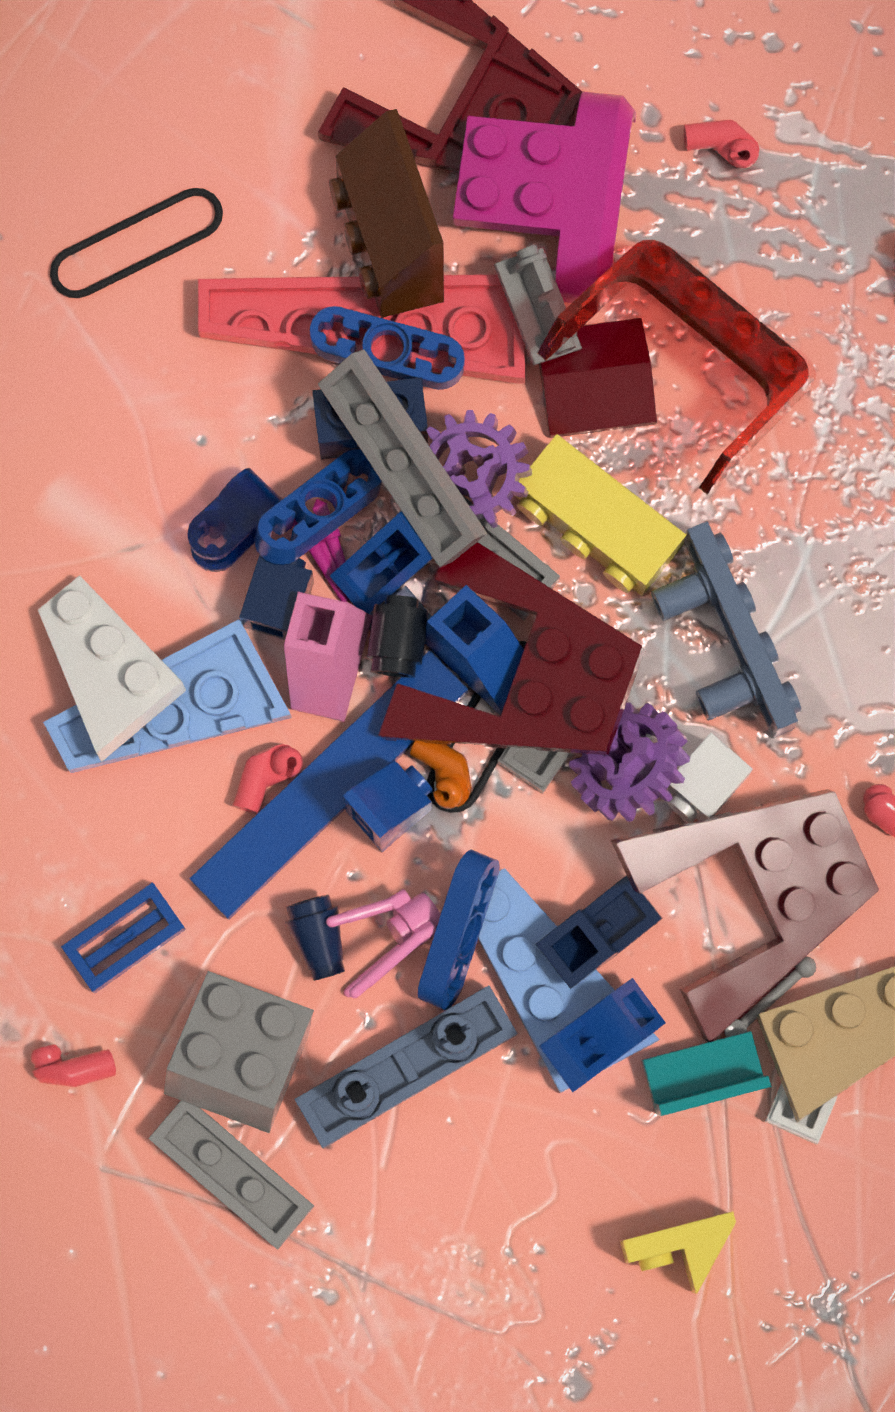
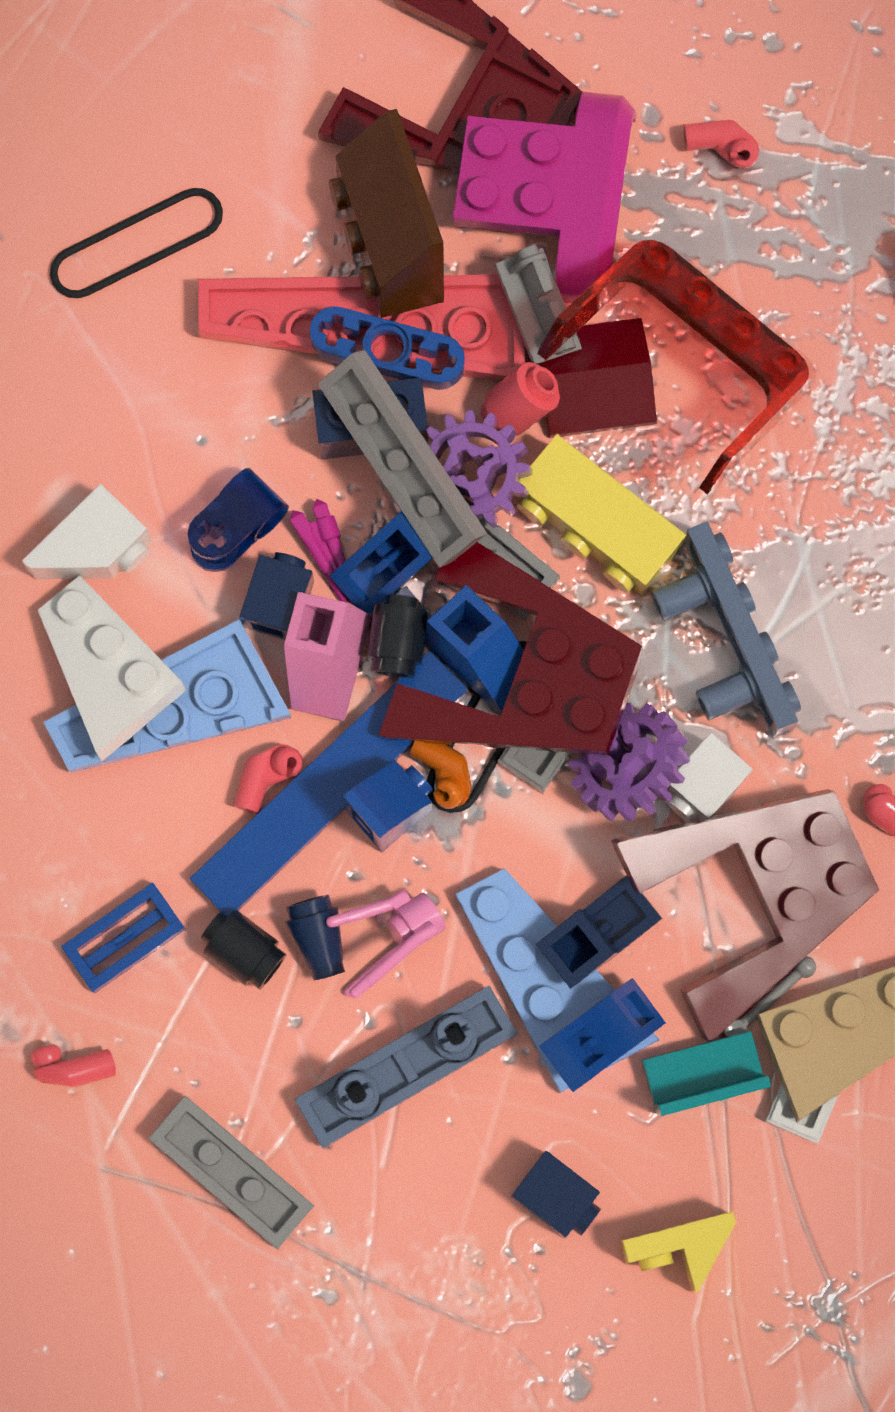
light grey brick [164,971,314,1133] -> none
blue beam [255,449,382,565] -> none
blue beam [417,849,500,1010] -> none
none -> white slope [22,483,152,580]
none -> black brick [201,909,287,990]
none -> coral brick [480,362,560,436]
none -> dark blue brick [510,1150,601,1238]

